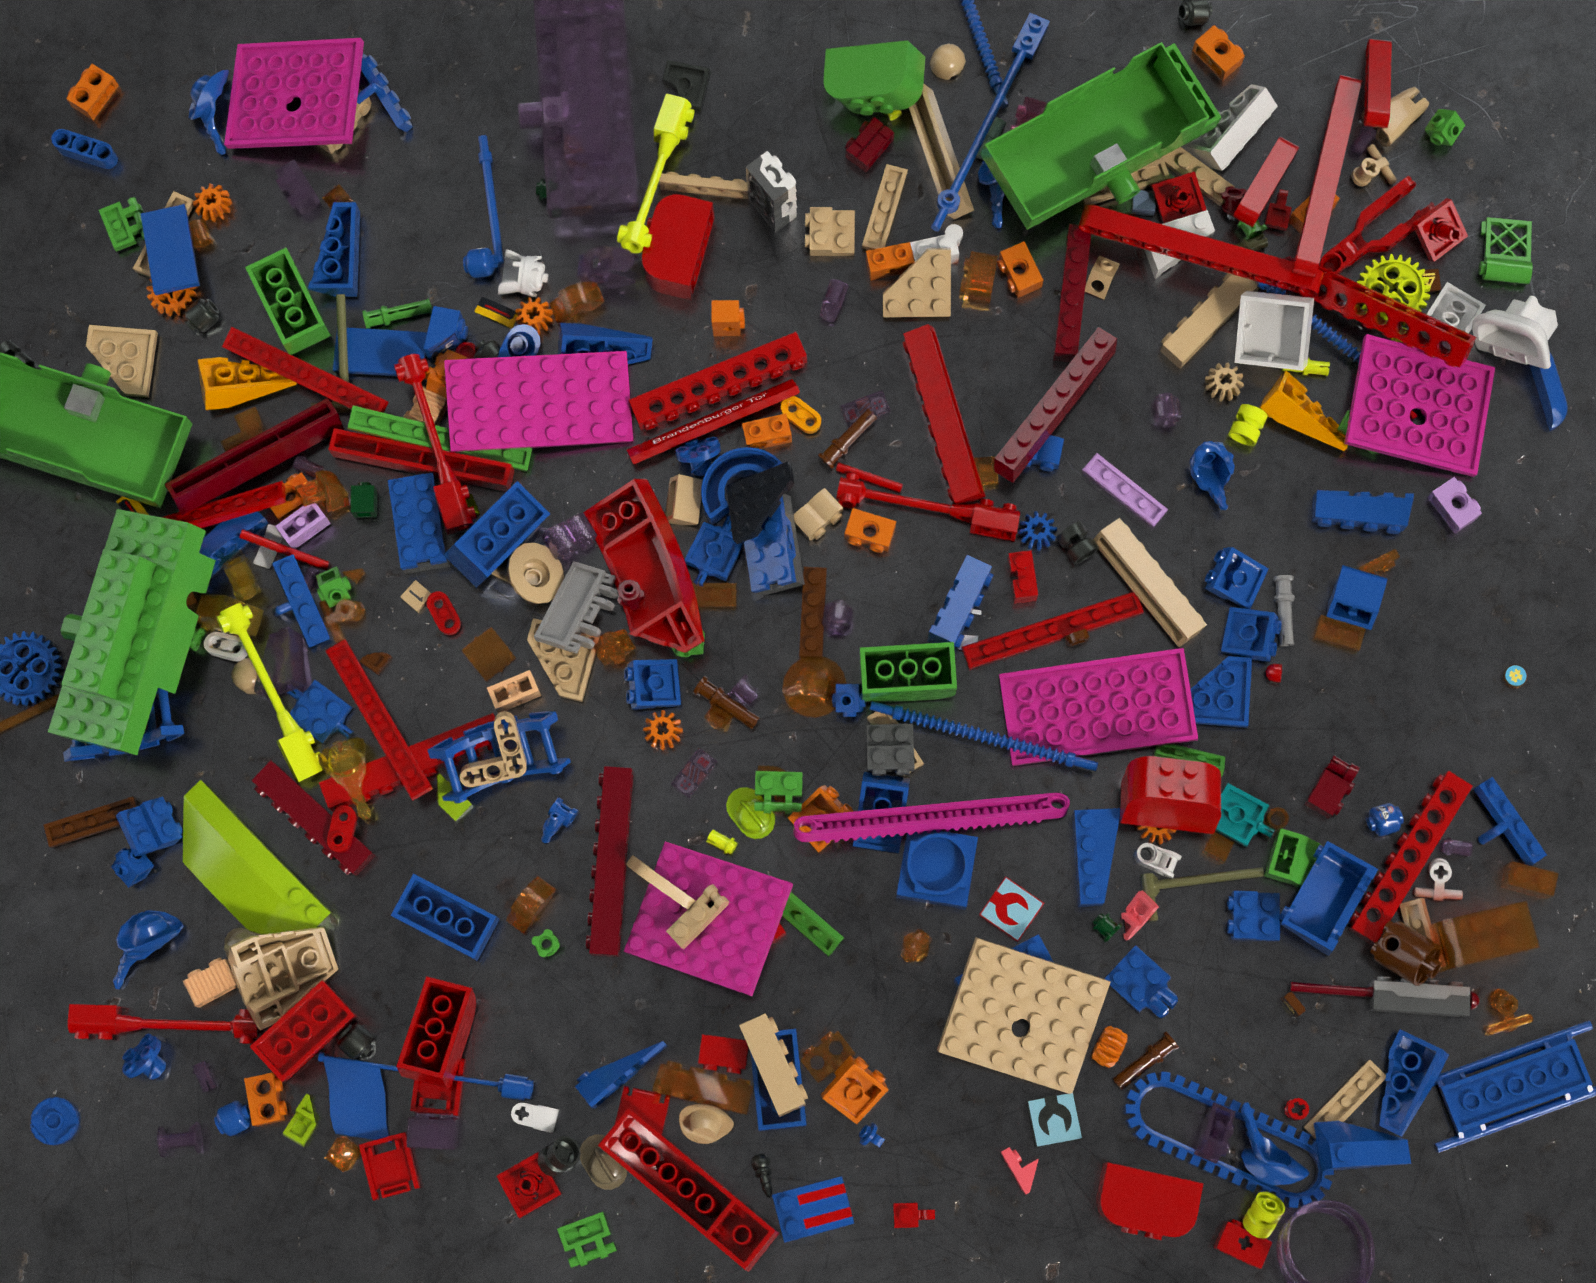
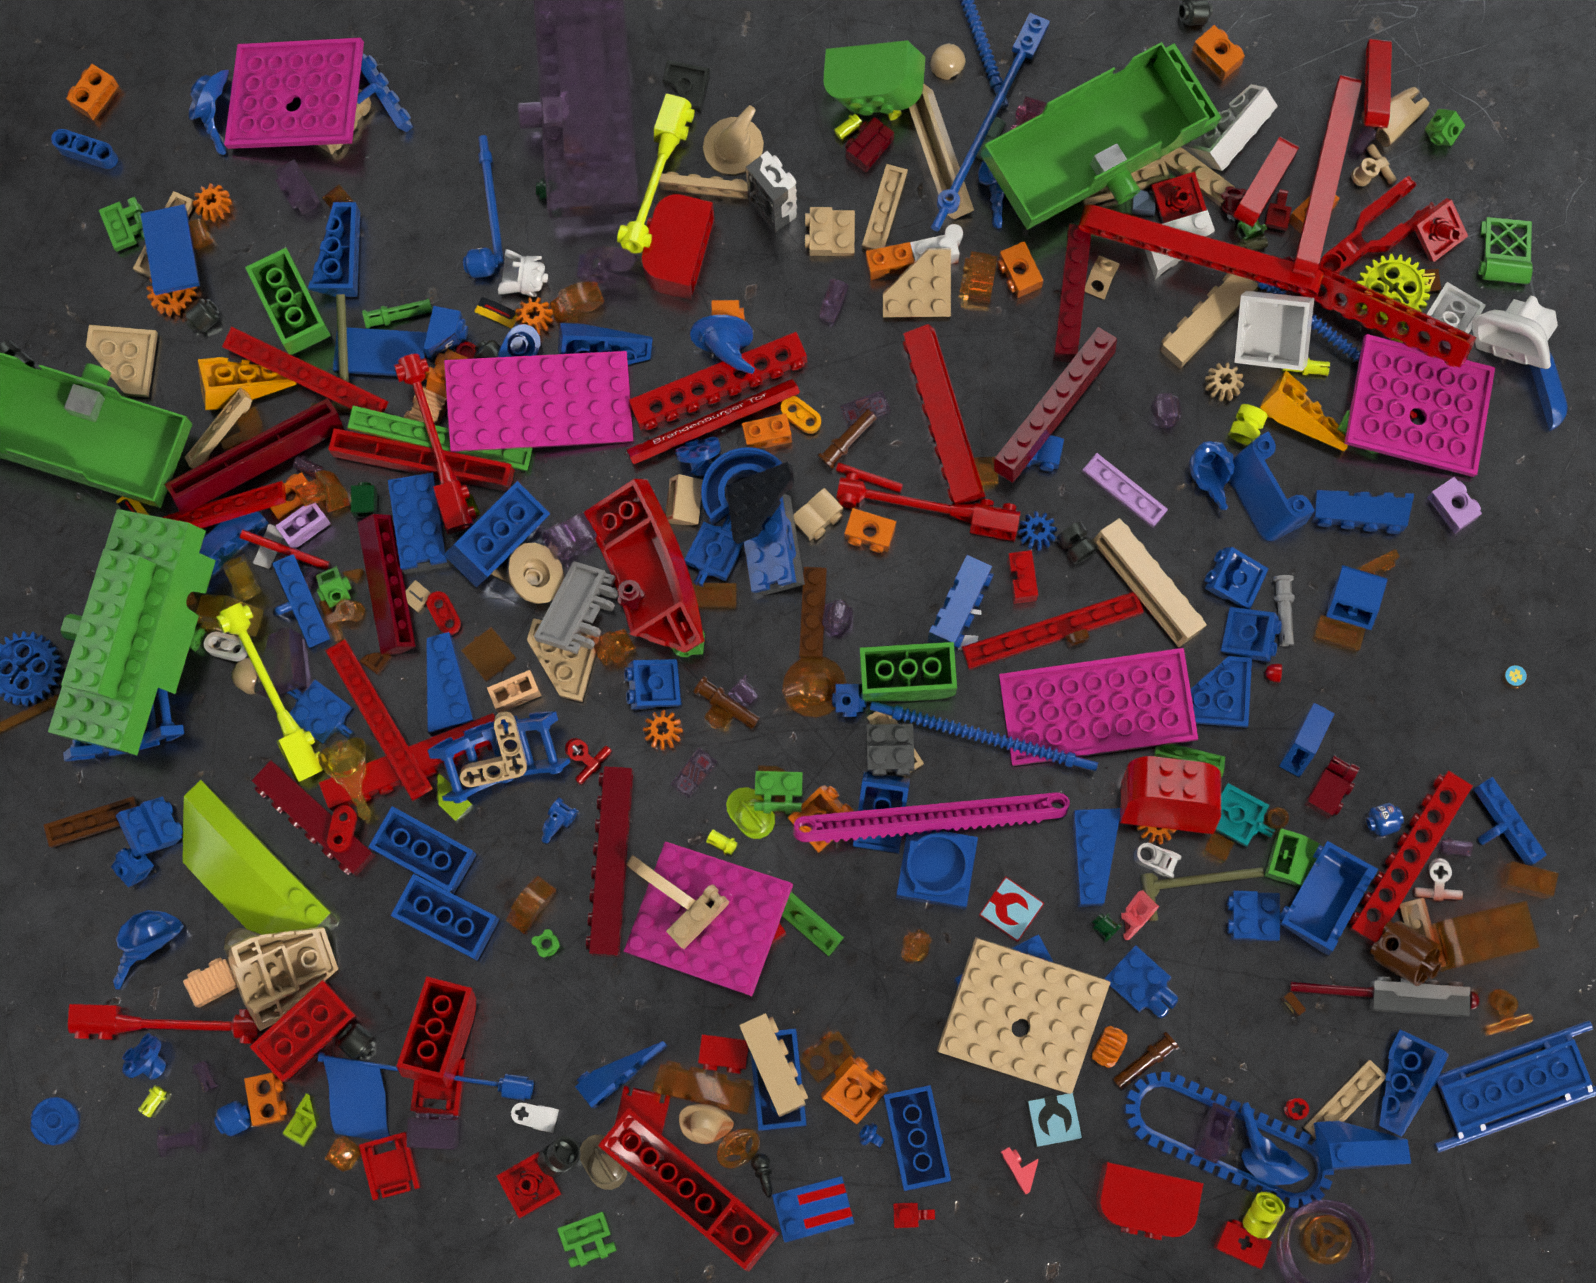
none -> neon yellow pin [138,1085,167,1118]
none -> tan plate [185,388,253,469]
none -> dark red brick [357,514,416,654]
none -> blue brick [369,806,477,894]
none -> blue wedge [427,632,475,737]
none -> red piece [565,738,612,784]
none -> blue piece [690,315,755,374]
none -> tan piece [703,105,764,175]
none -> clear orange piece [717,1128,760,1168]
none -> neon yellow pin [834,114,863,141]
none -> blue brick [883,1085,951,1191]
none -> blue windscreen [1229,431,1315,541]
none -> blue slope [1279,703,1334,778]
none -> clear orange piece [1303,1215,1352,1264]

